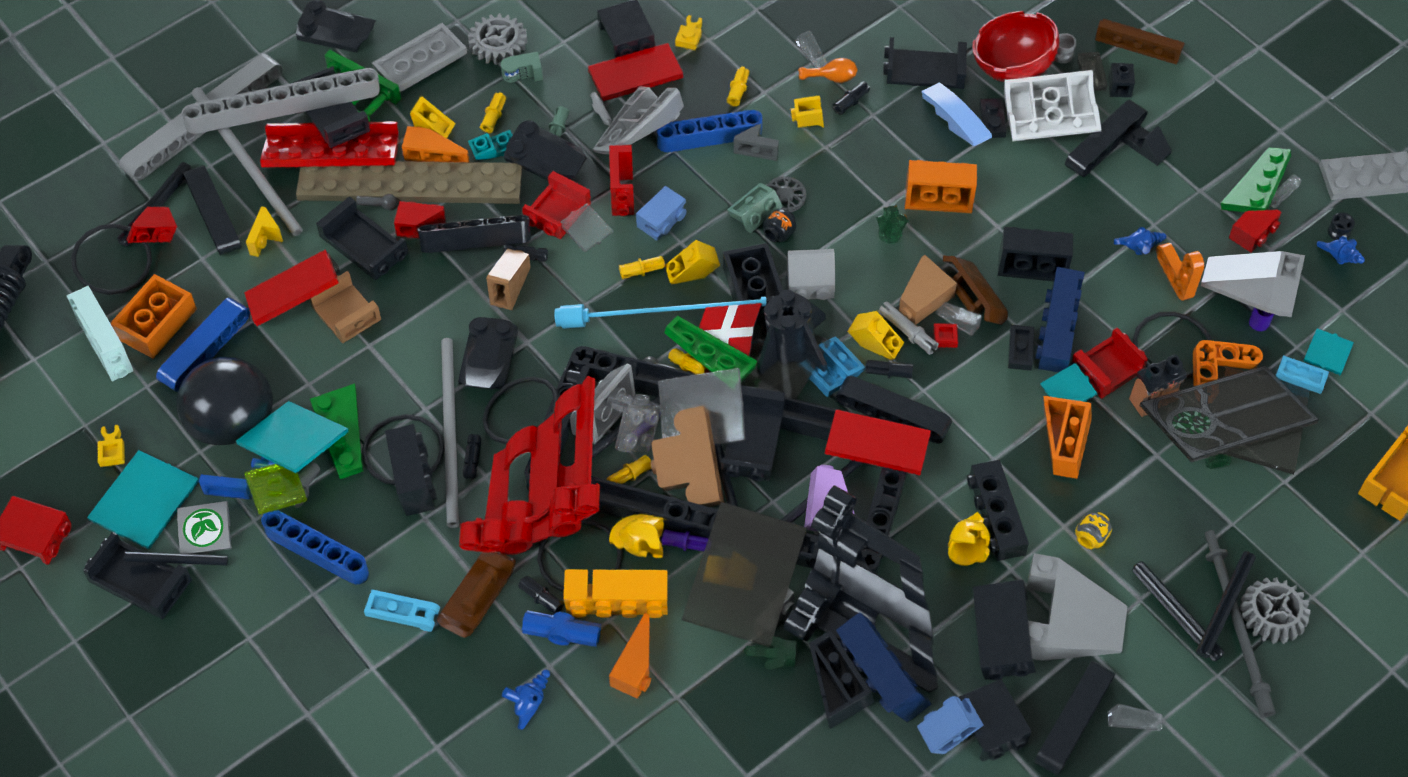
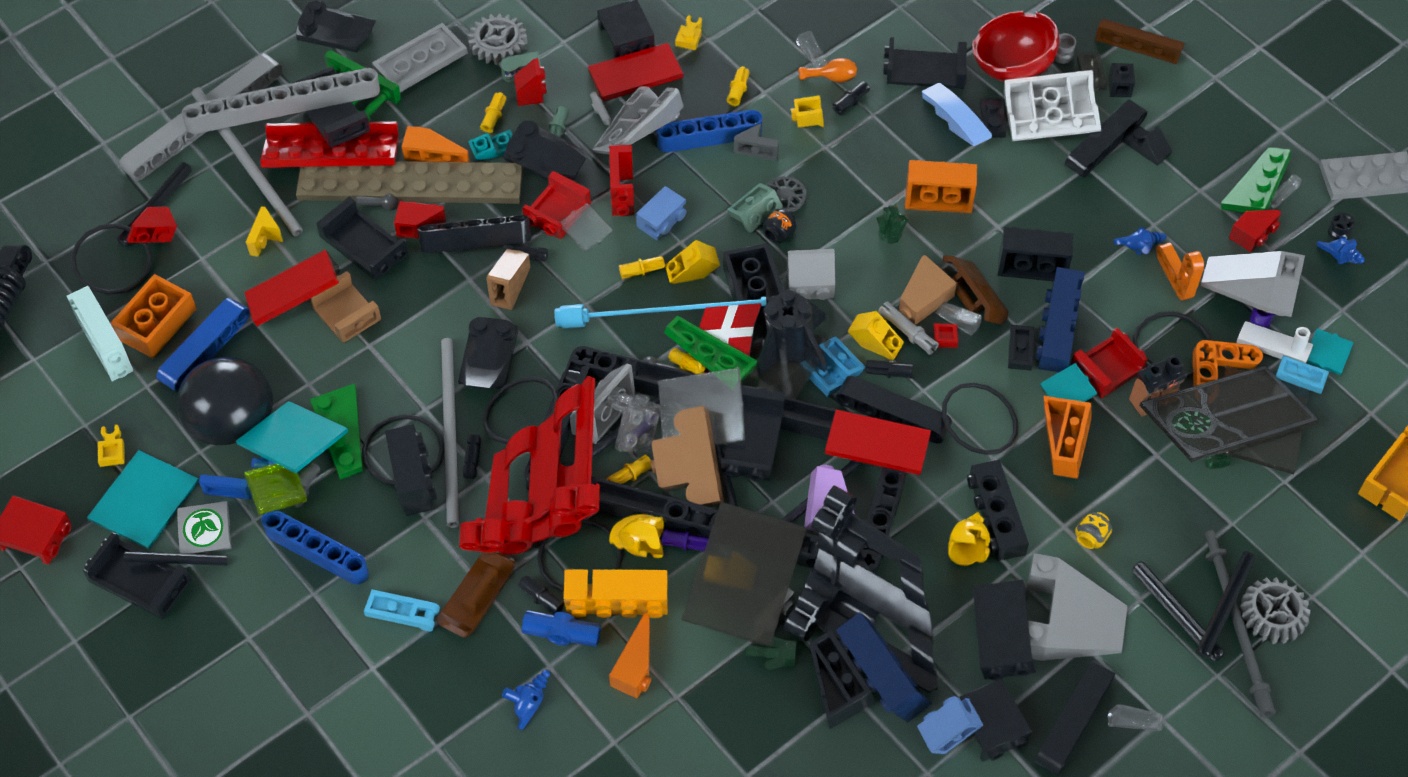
black beam [183,165,242,256] -> none
yellow slope [410,96,456,138] -> none
none -> red slope [514,58,547,106]
none -> black piece [942,382,1018,455]
none -> white piece [1236,321,1313,363]

